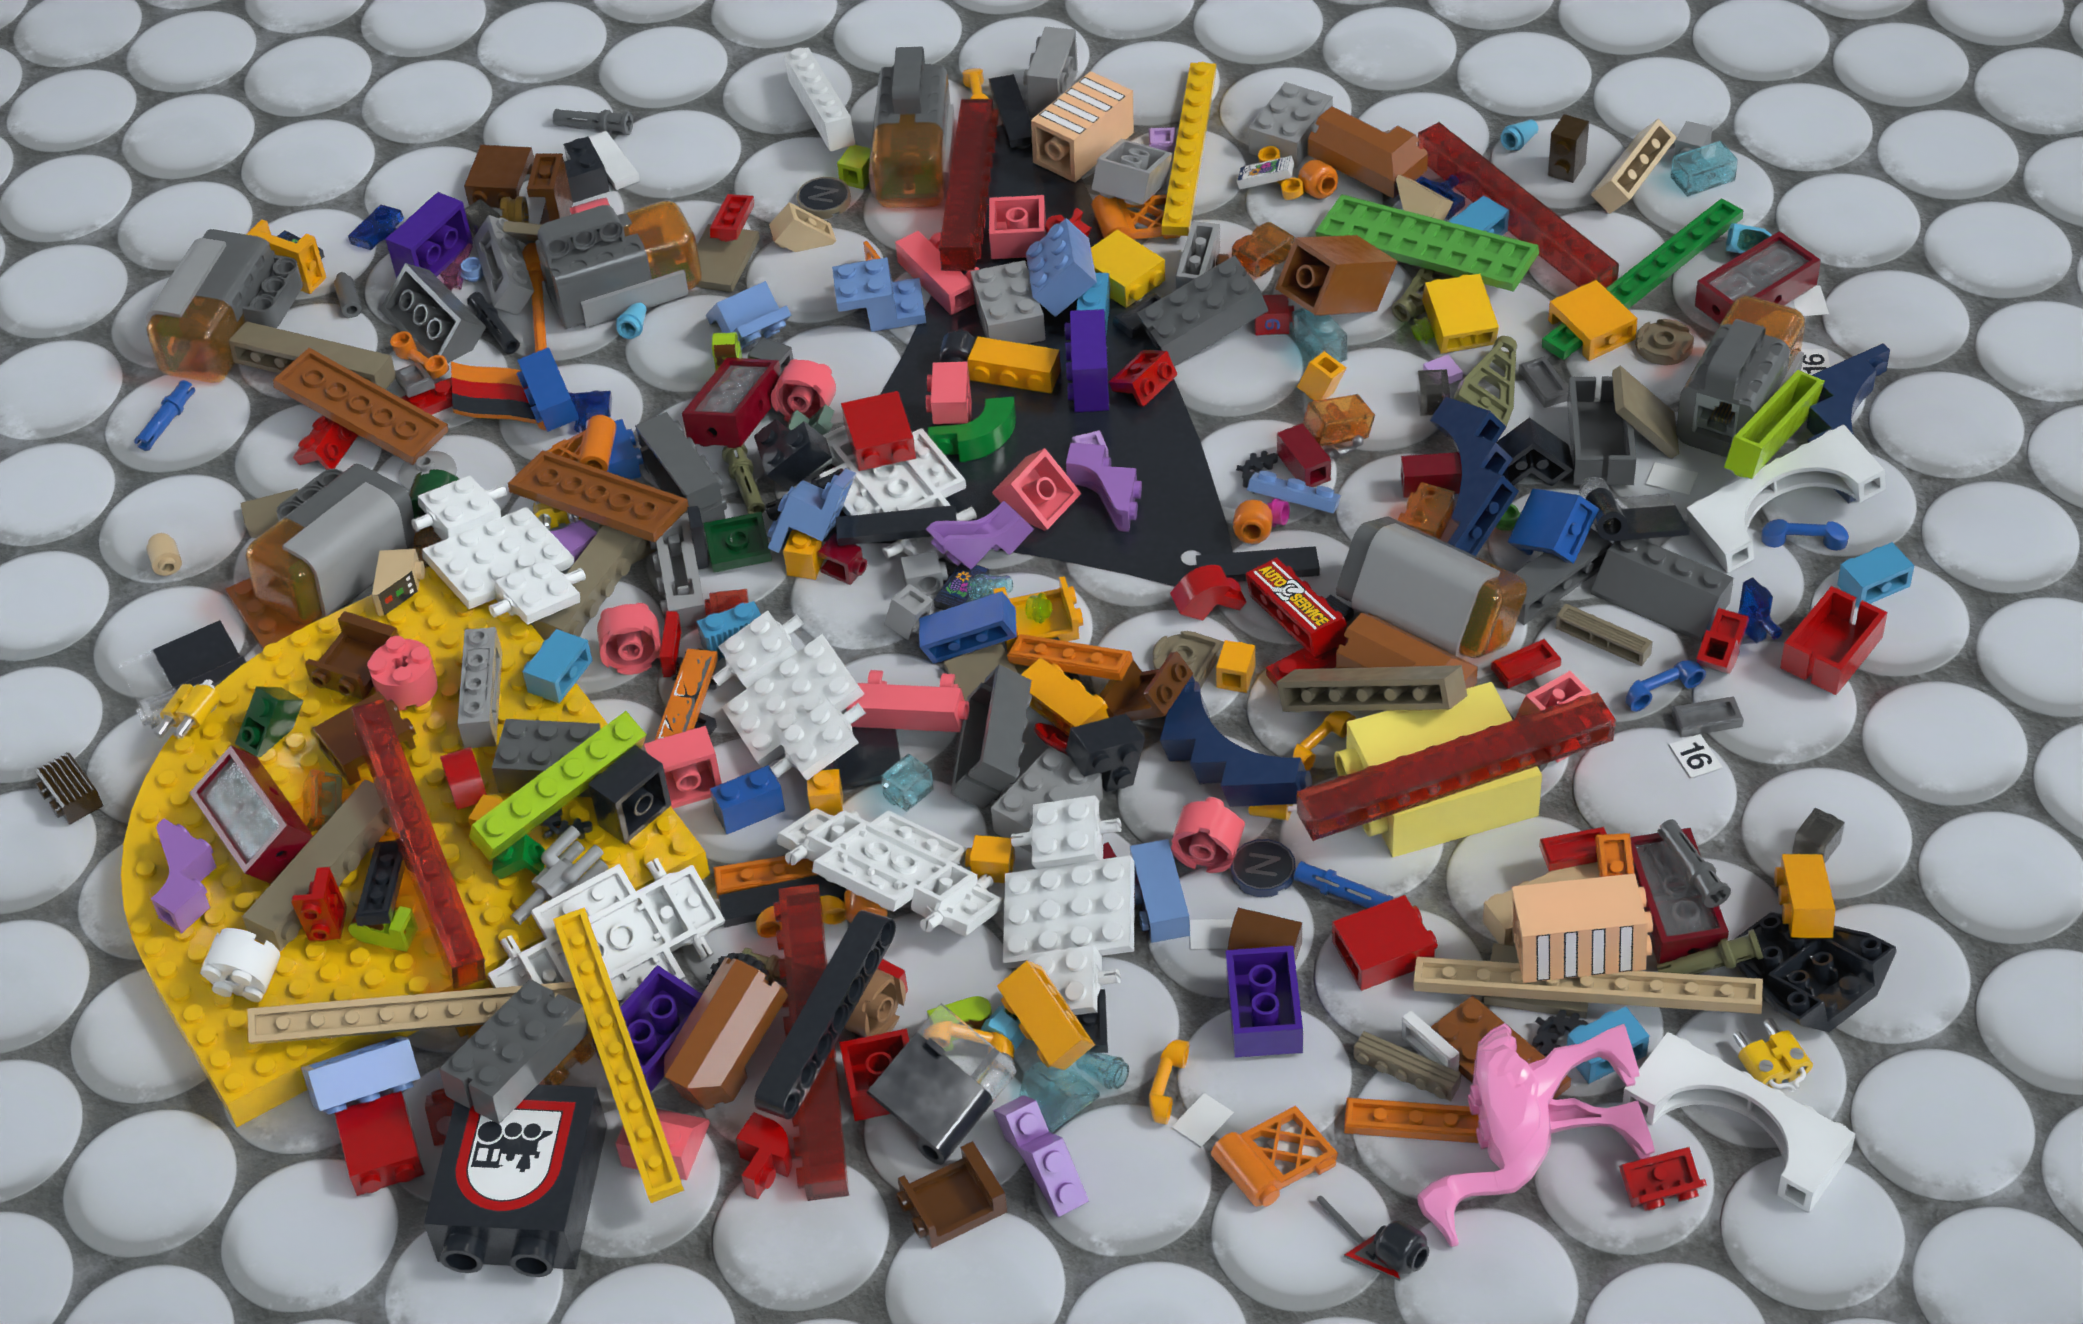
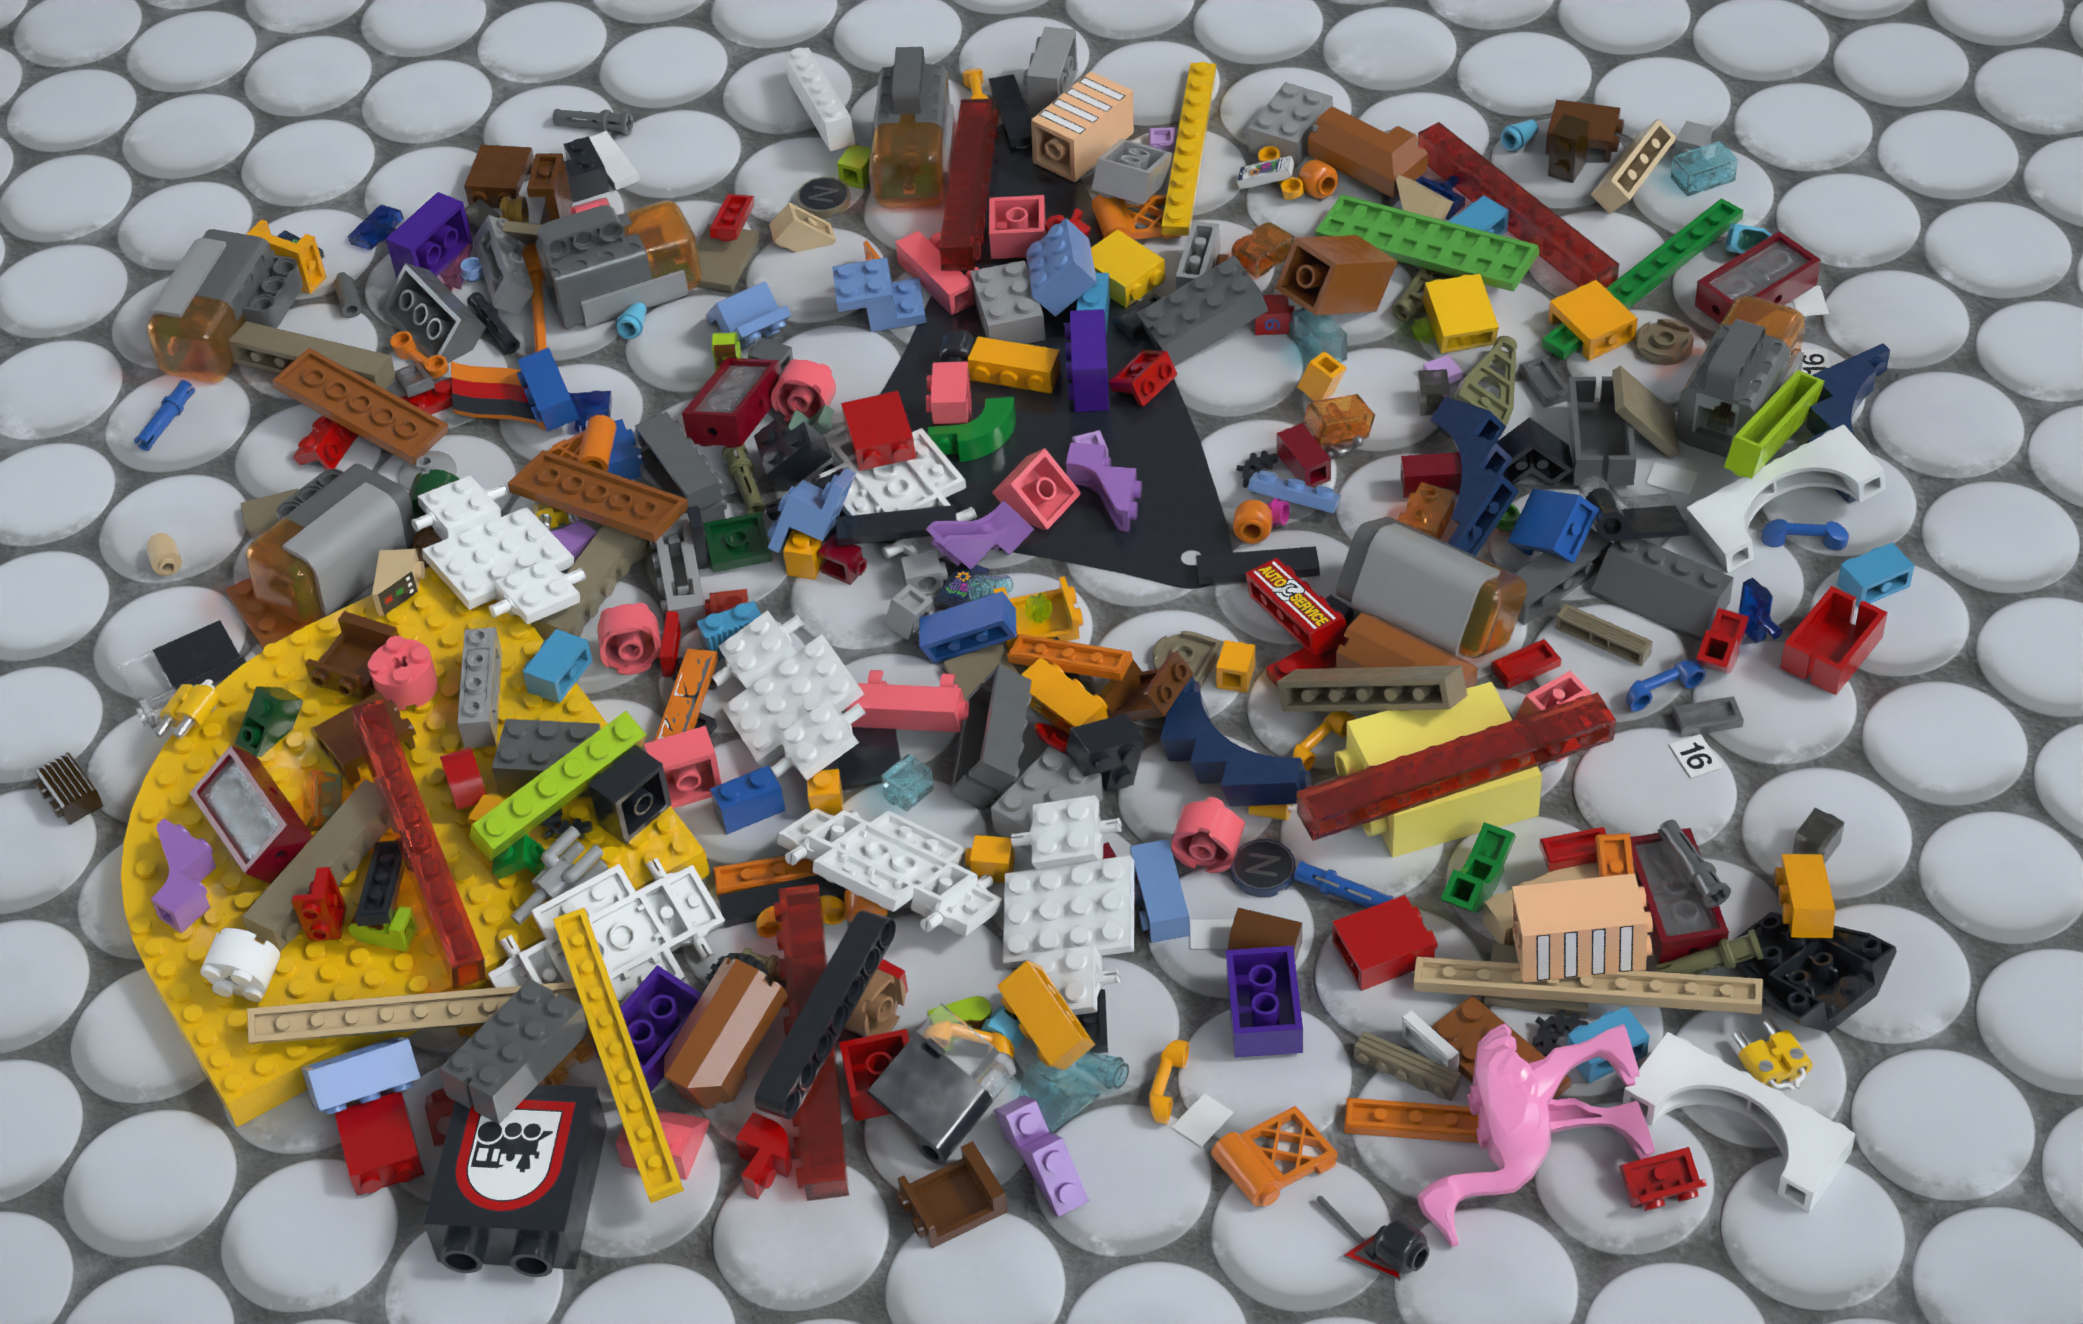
red brick [1170,565,1247,621] -> none
none -> green arch [1441,822,1516,914]
none -> reddish brown panel [1545,99,1624,162]

